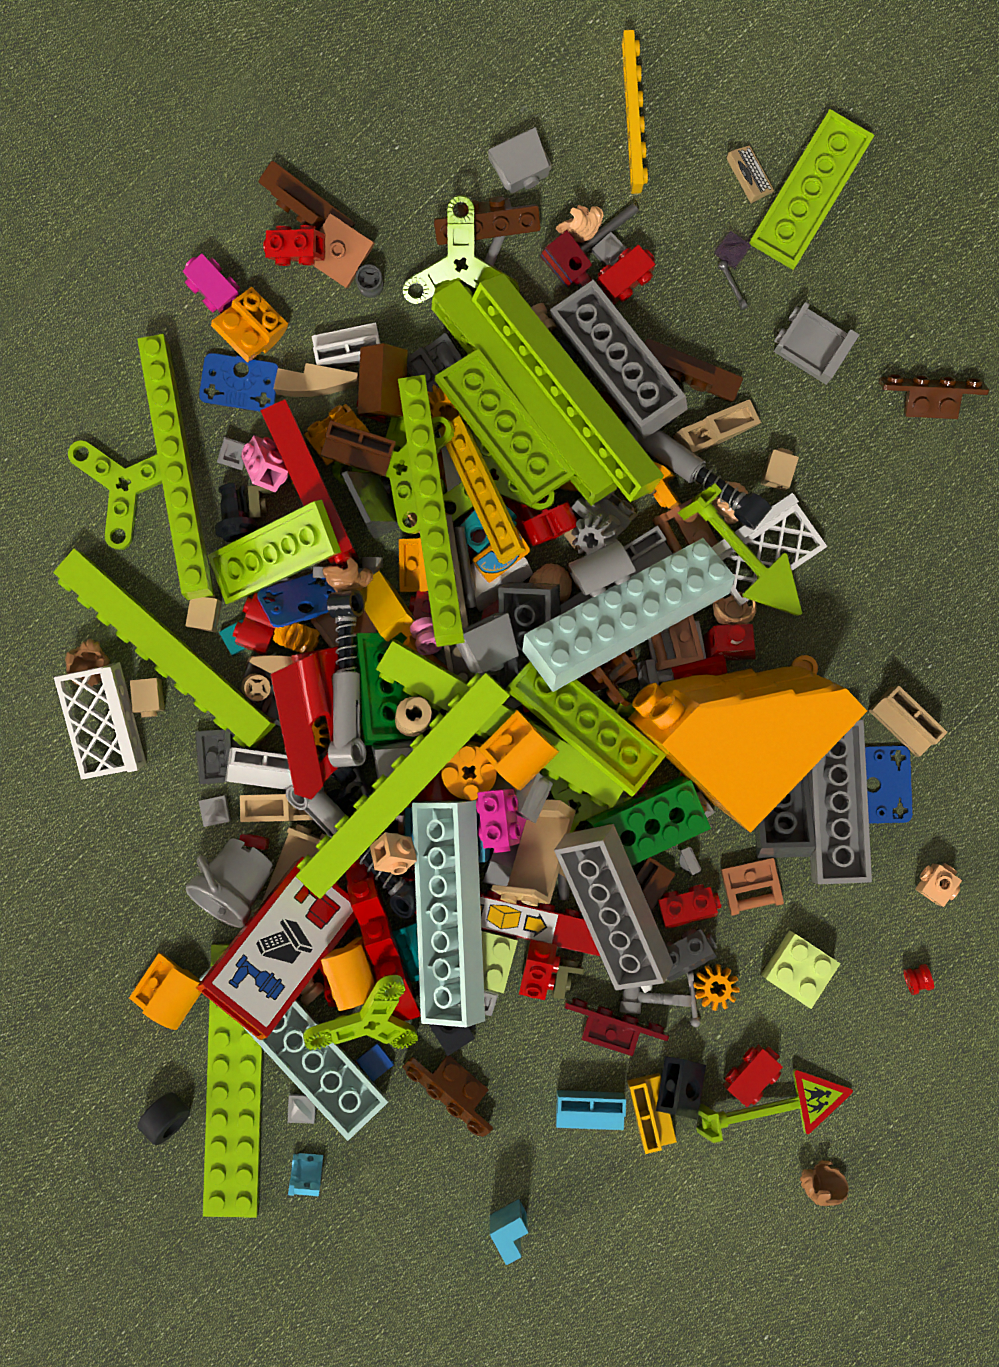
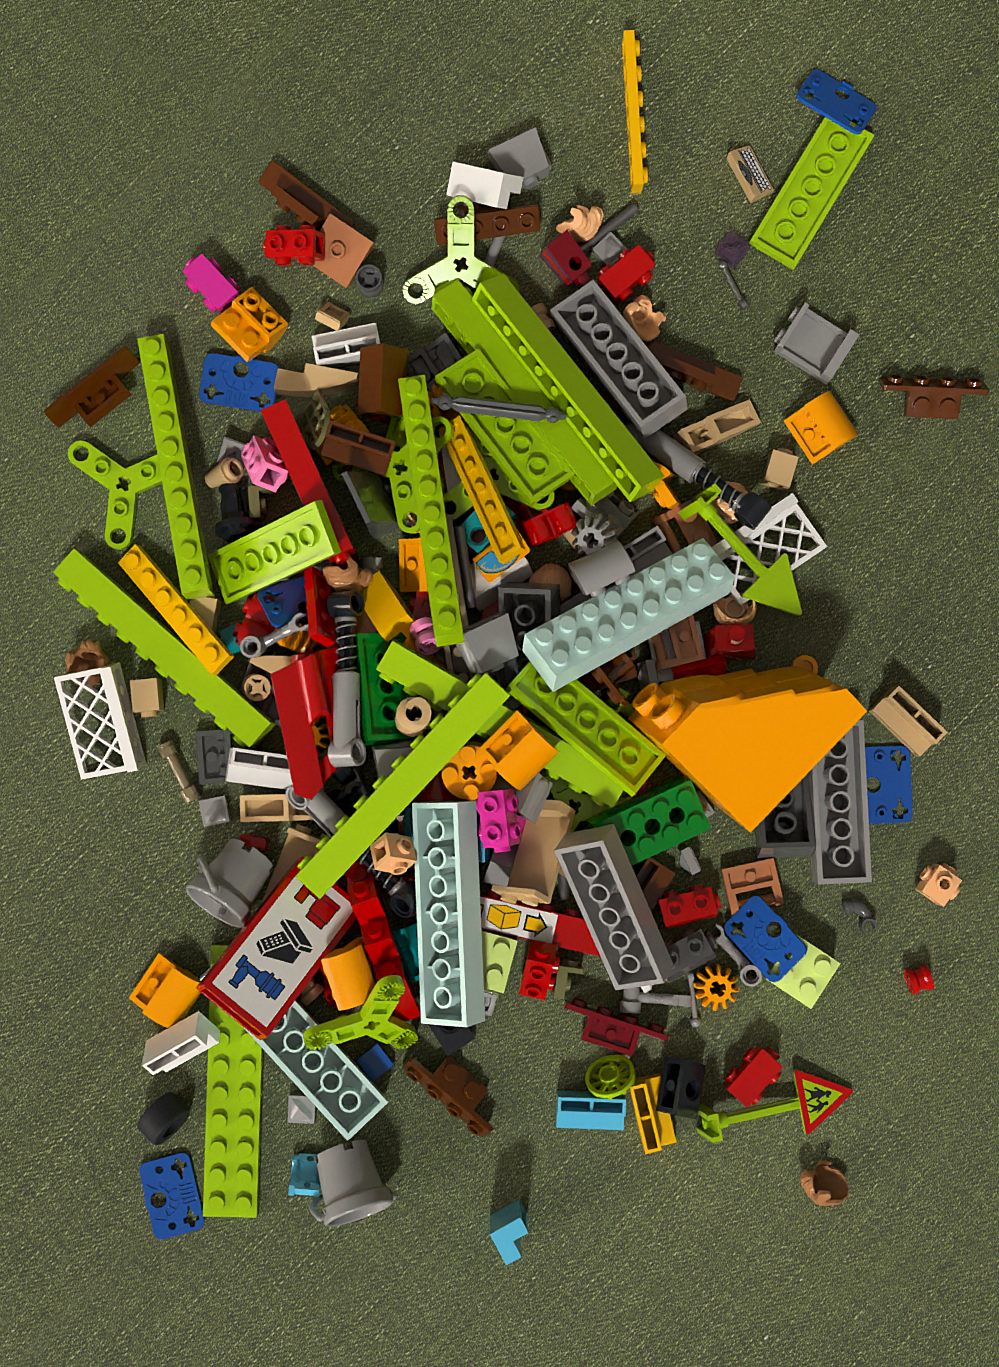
none -> reddish brown bracket [43,346,139,428]
none -> yellow plate [118,544,234,676]
none -> blue axle [139,1152,205,1240]
none -> white piece [142,1011,220,1075]
none -> dark tan bar [158,740,201,804]
none -> tan cone [205,458,244,488]
none -> light grey brick [240,613,309,658]
none -> olive window [298,389,331,450]
none -> red plate [304,566,336,647]
none -> light grey piece [309,1140,397,1227]
none -> tan tile [315,302,350,331]
none -> dark grey wheel [431,394,567,423]
none -> white piece [447,162,524,209]
none -> lime wheel [585,1055,636,1100]
none -> light nougat hair [623,295,666,342]
none -> light grey brick [707,923,763,987]
none -> blue axle [724,896,807,982]
none -> light orange brick [784,391,859,465]
none -> blue axle [796,70,877,135]
none -> dark grey arm [842,898,878,933]

